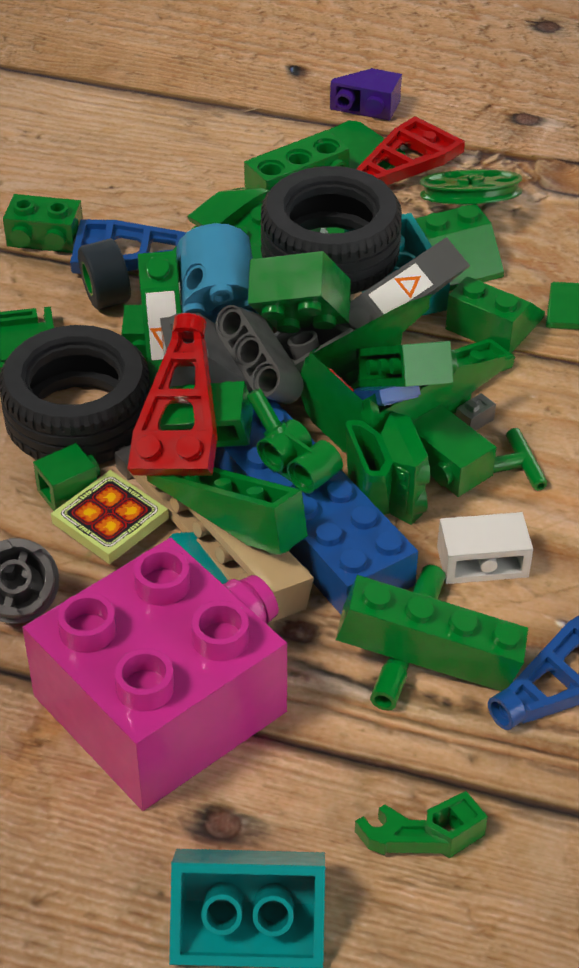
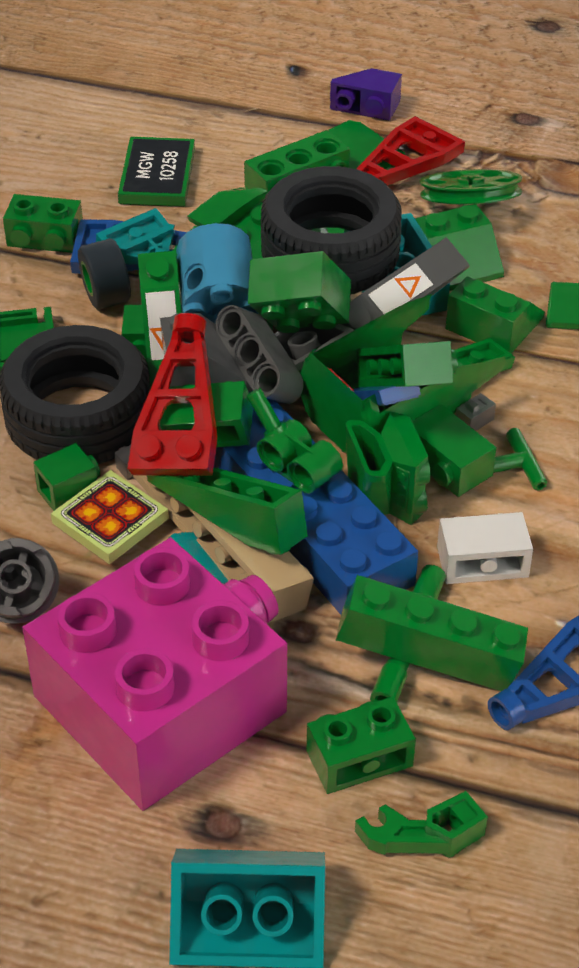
none -> teal slope [96,208,175,264]
none -> tile [118,137,195,207]
none -> green brick [306,697,416,794]

